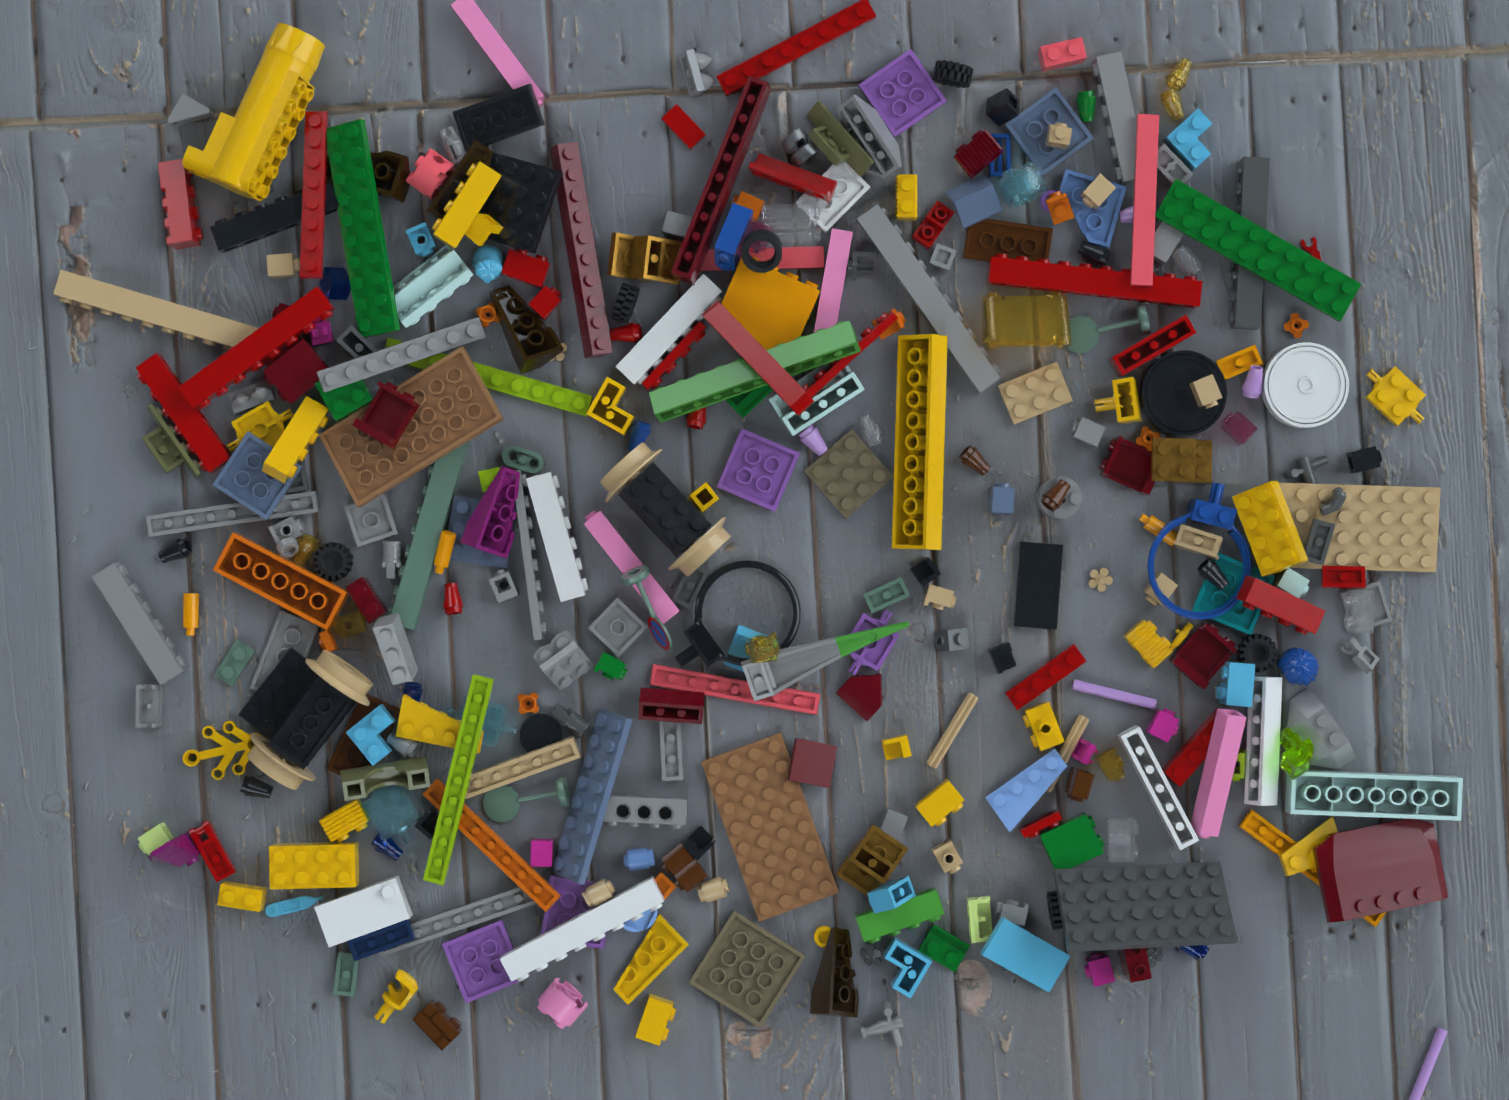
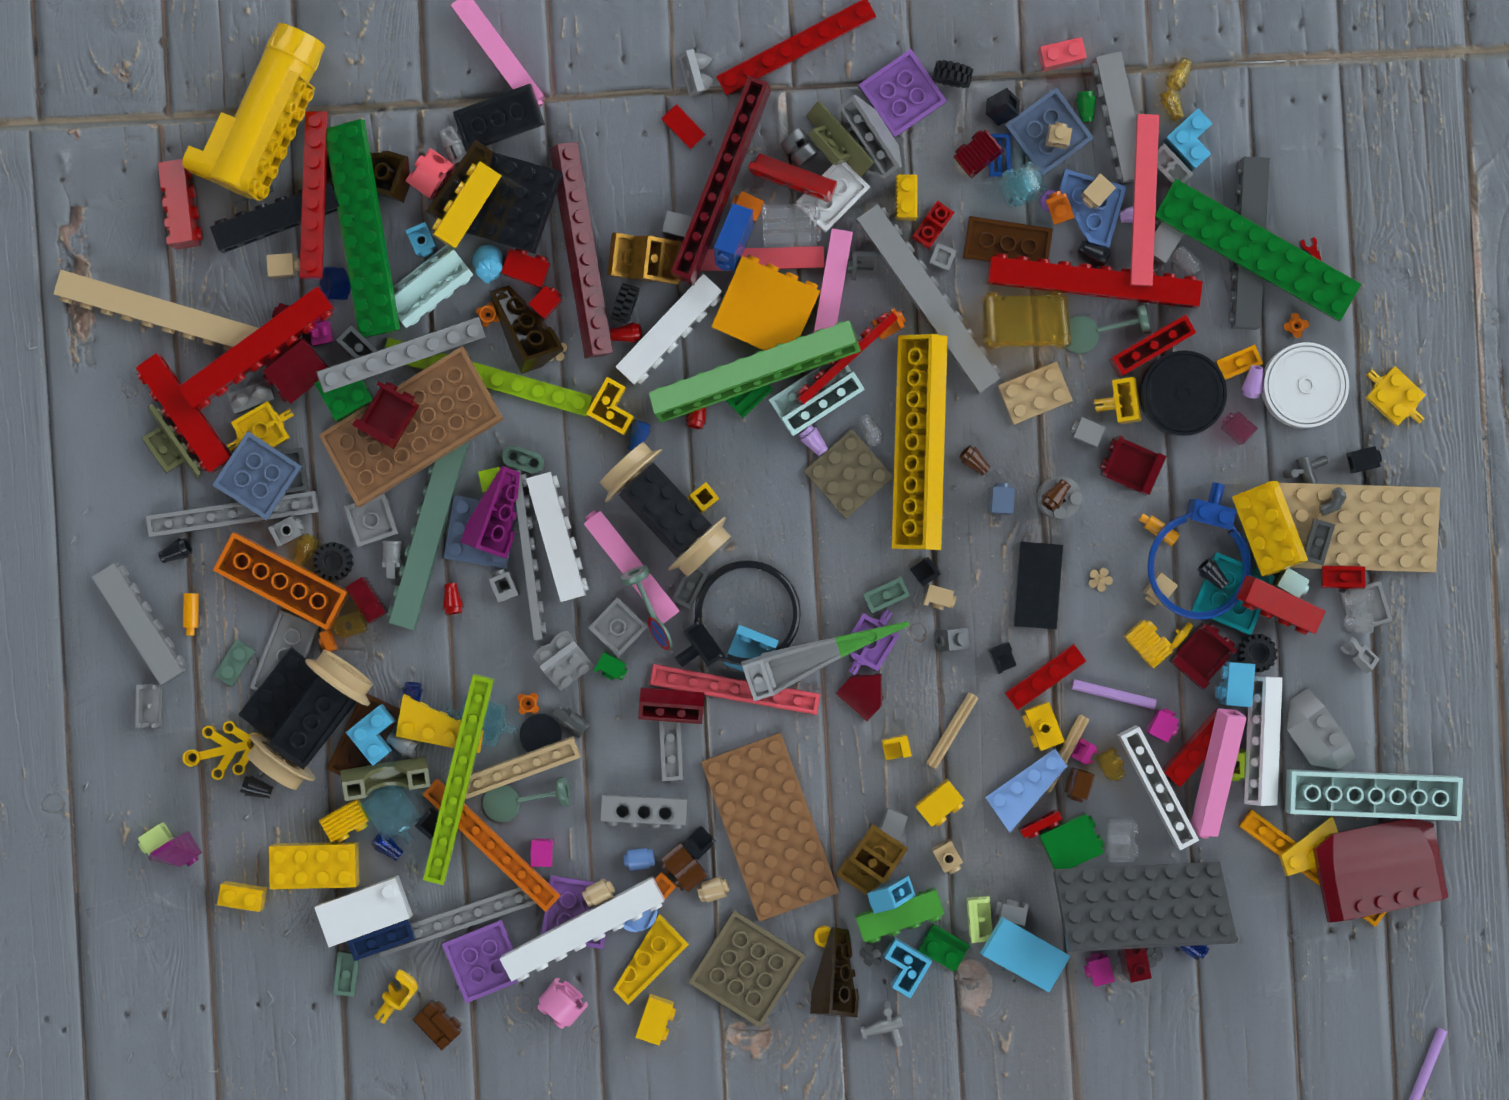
light grey slope [167,93,214,127] -> none
red plate [189,820,237,882] -> none
yellow brick [262,396,329,484] -> none
medium azure piece [265,895,324,917] -> none
light grey tile [276,537,299,558] -> none
light grey brick [373,613,418,685] -> none
light orange cylinder [433,530,457,574] -> none
yellow panel [465,213,504,246] -> none
sand blue plate [551,708,633,884] -> none
red plate [642,321,706,391] -> none
red beam [702,300,814,416] -> none
medium lavender plate [717,428,800,512] -> none
black tyre [741,229,782,273] -> none
clear pink brick [742,219,774,254] -> none
clear yellow brick [745,632,780,663] -> none
dark red tile [787,738,837,788] -> none
sand blue slope [945,174,1002,229] -> none
black tyre [1046,891,1063,930] -> none
orange plate [1136,426,1161,451] -> none
pearl gold bracket [1151,438,1212,483] -> none
tan panel [1174,524,1223,561] -> none
tan brick [1189,374,1222,409] -> none
blue hair [1276,647,1319,686] -> none
clear neon green brick [1279,726,1314,780] -> none

